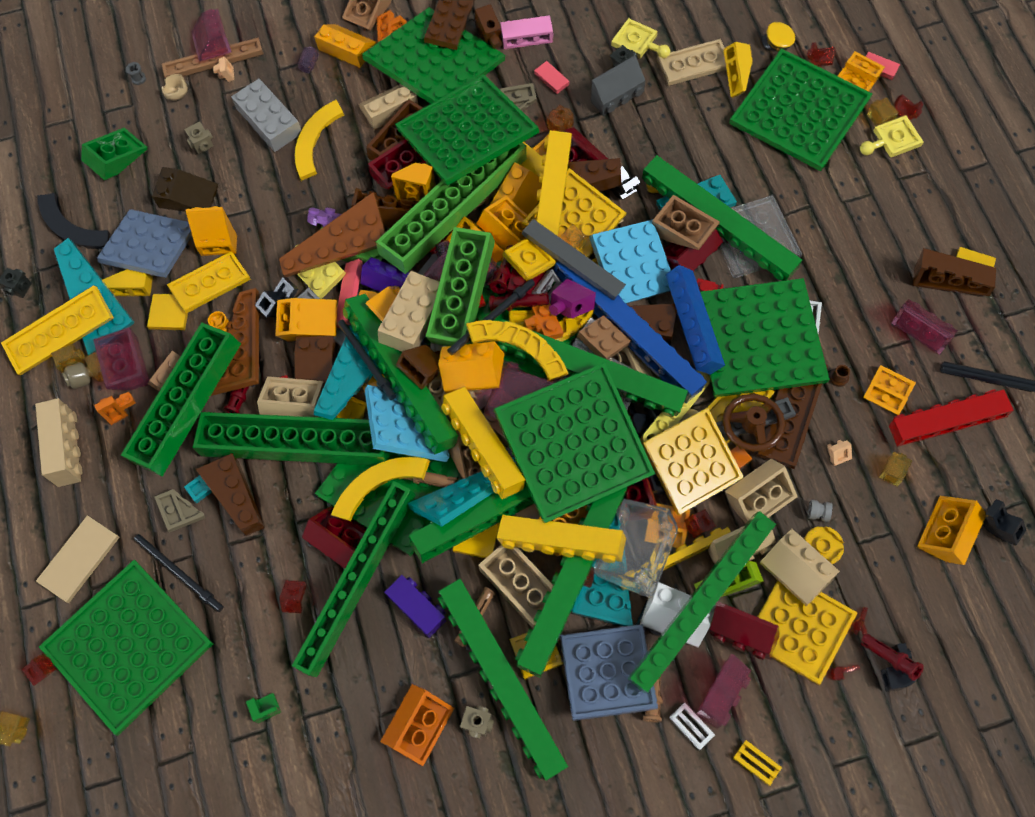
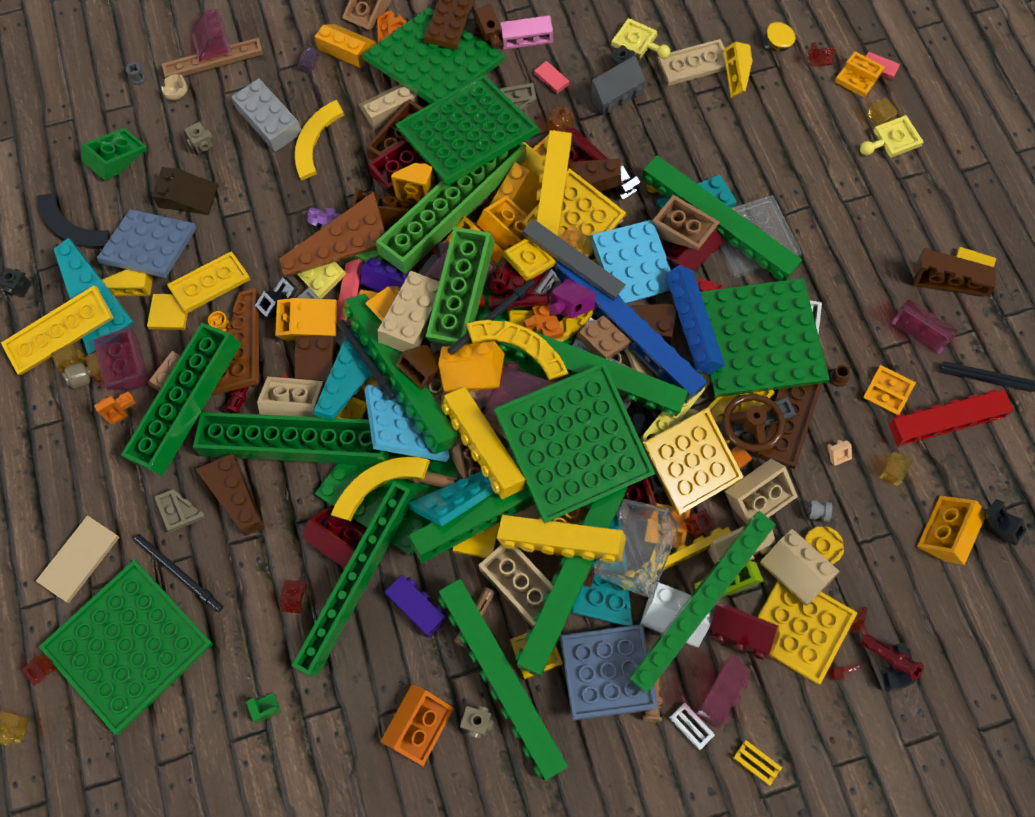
tan brick [35,398,83,487] -> none
teal plate [184,475,212,503] -> none
light orange slope [186,206,237,256] -> none
light nougat tile [213,57,234,82] -> none
green plate [729,48,872,171] -> none
clear red bracket [891,94,924,120] -> none

